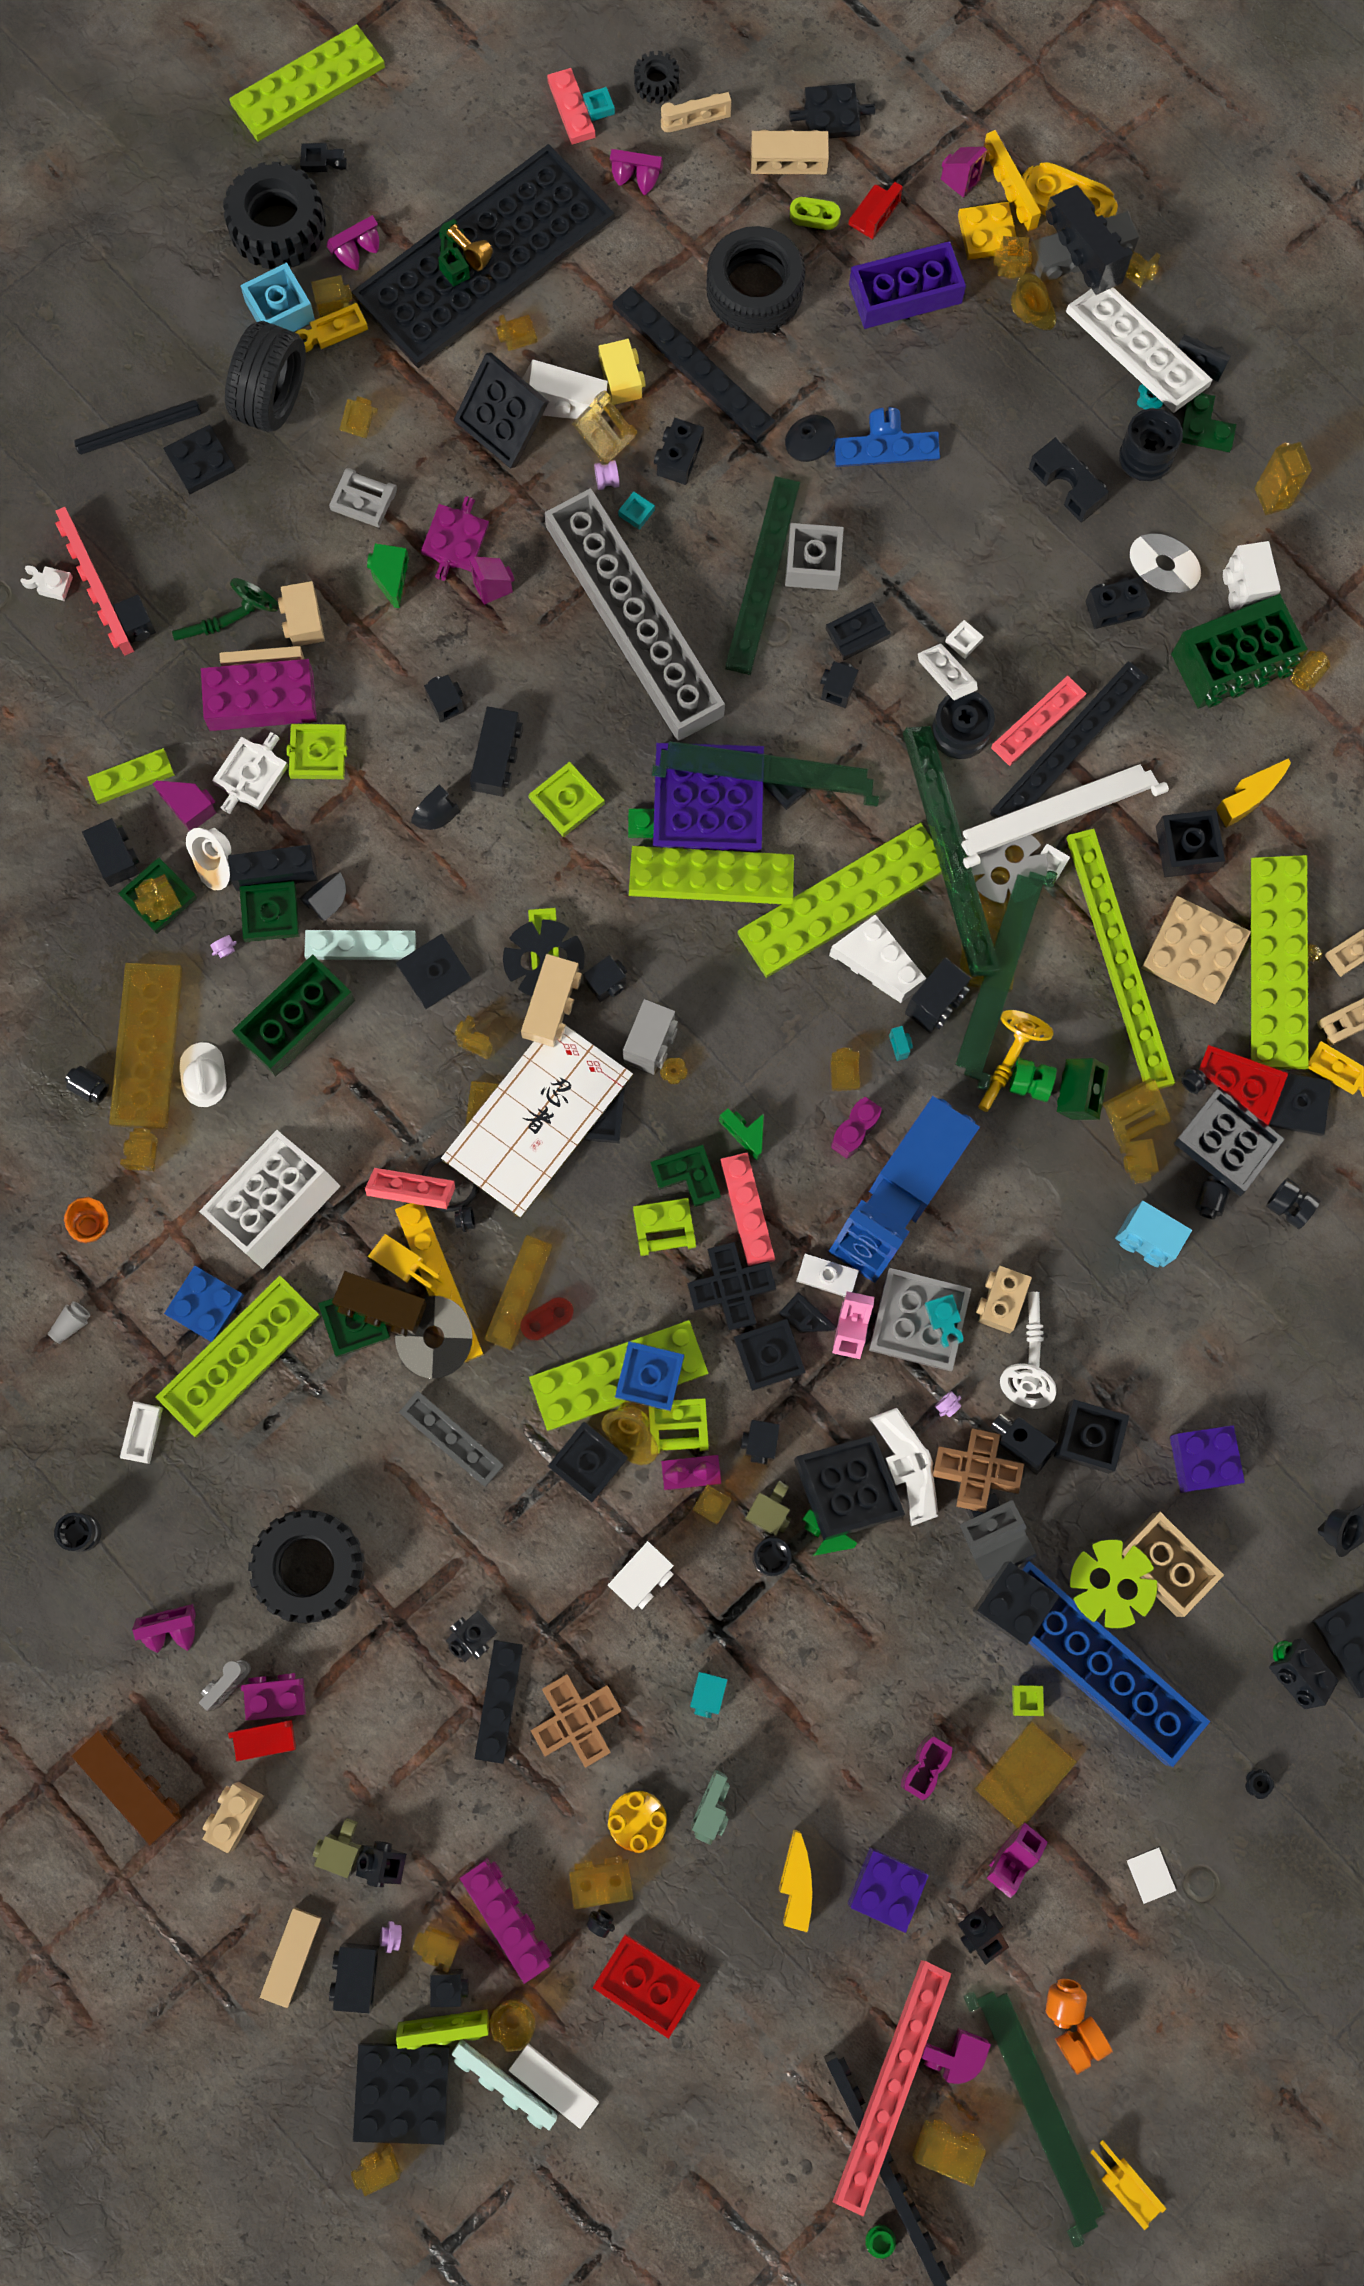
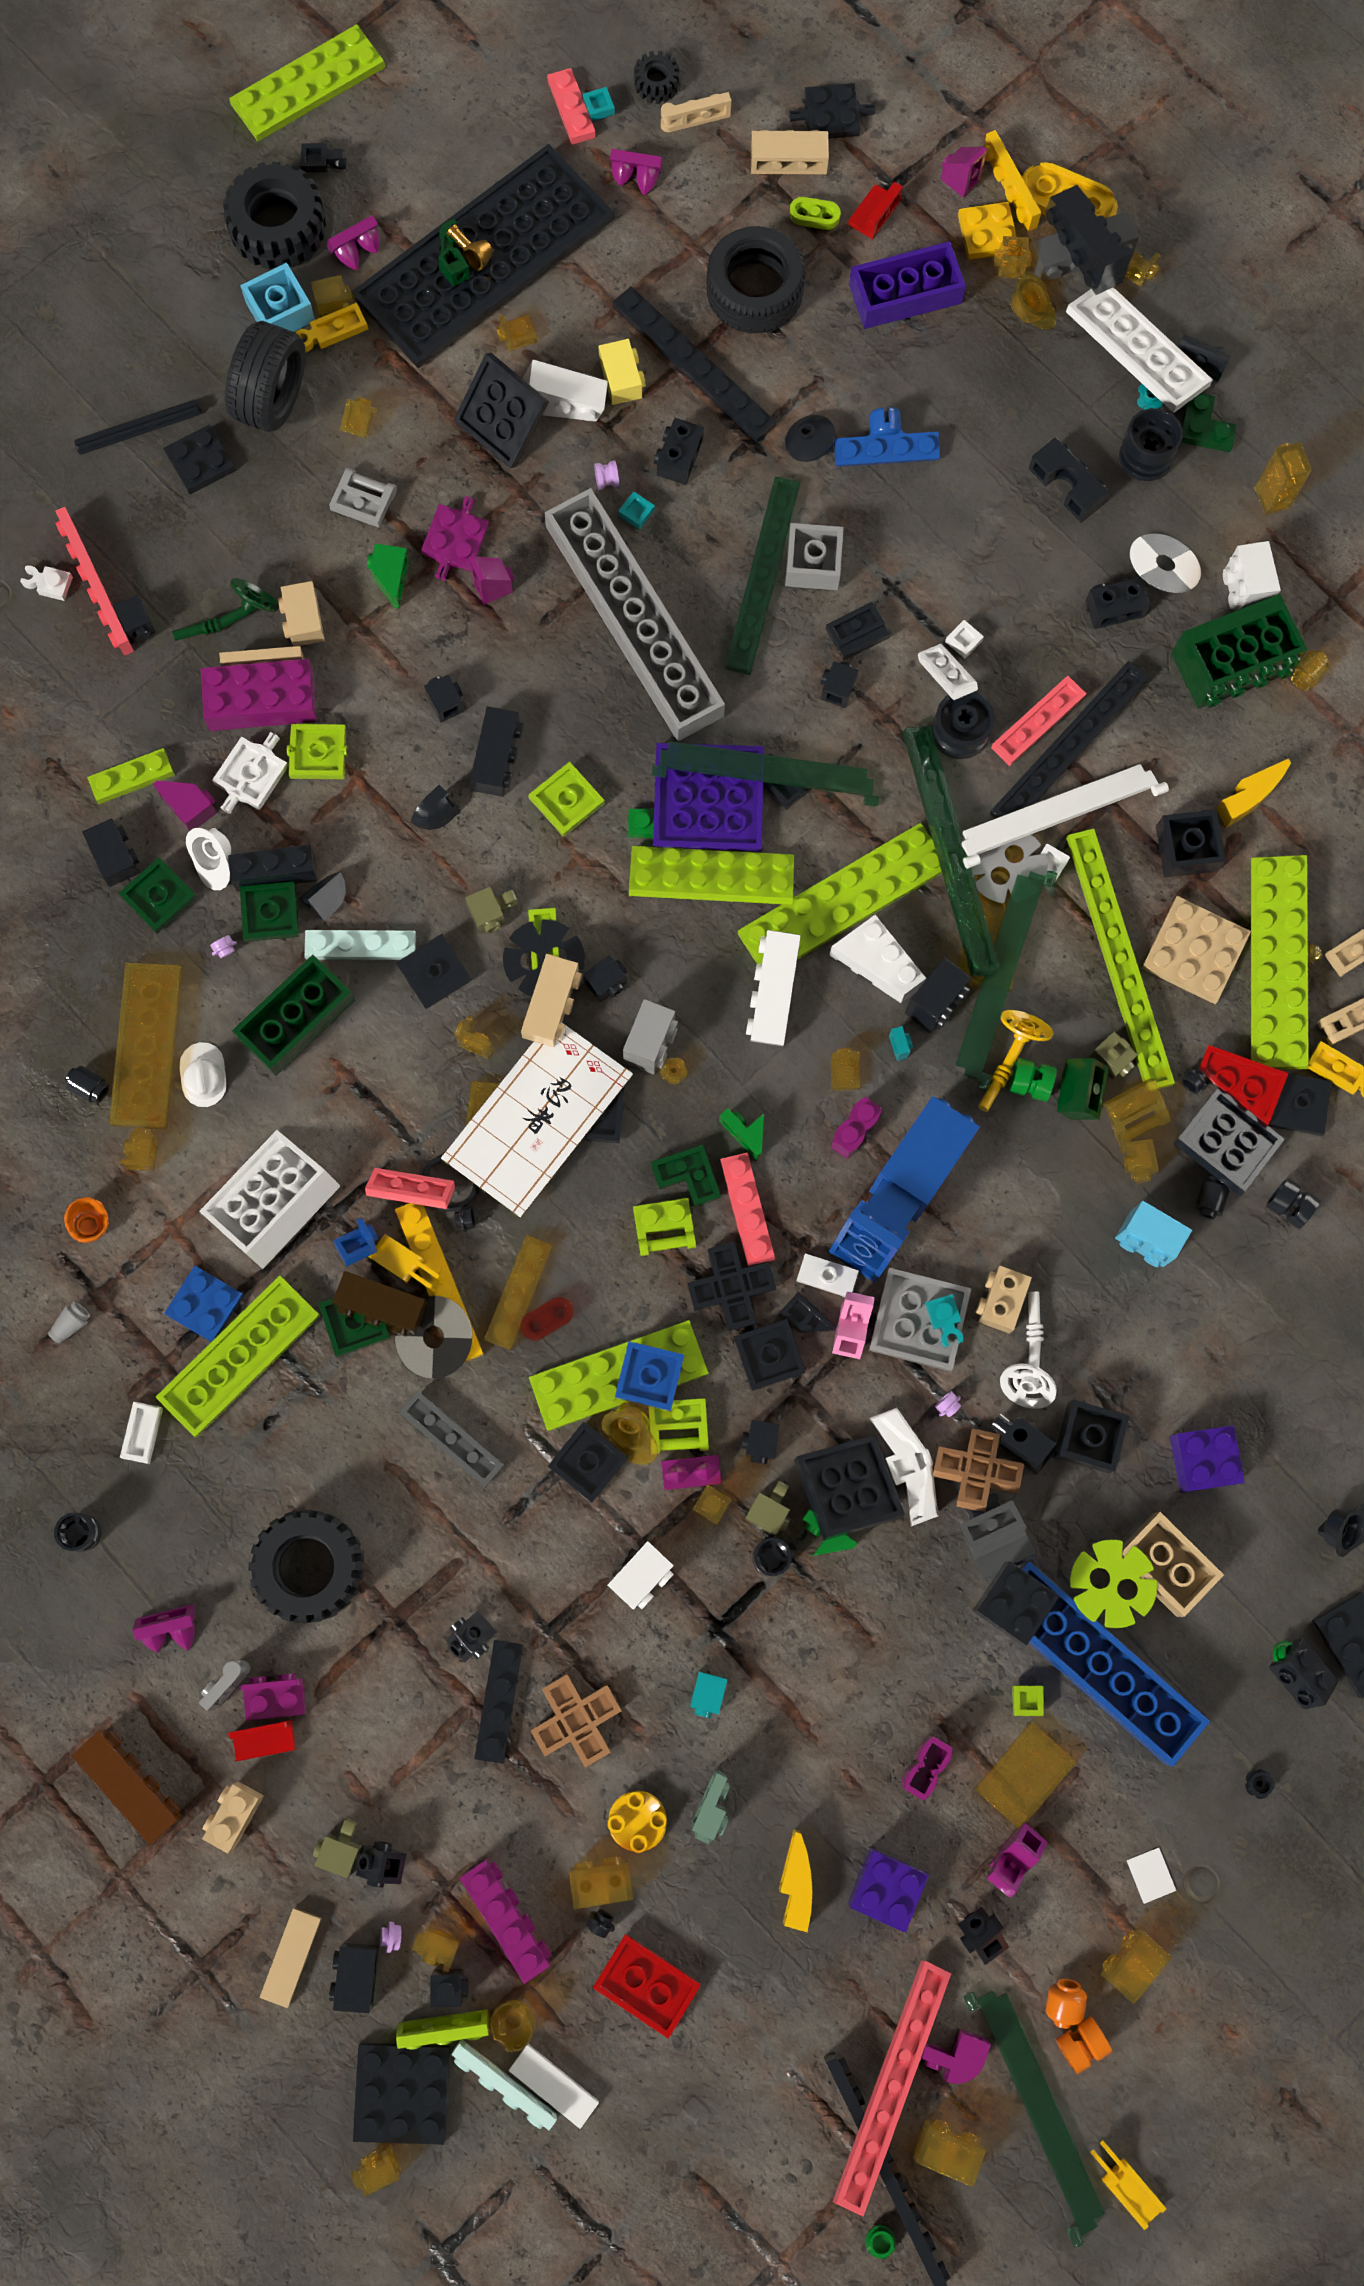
clear yellow brick [134,874,182,922] -> none
clear yellow plate [572,390,637,464] -> none
none -> blue bracket [333,1217,378,1267]
none -> olive brick [465,887,518,934]
none -> white brick [746,930,800,1046]
none -> olive brick [1090,1032,1137,1079]
none -> clear yellow brick [1101,1928,1172,2004]

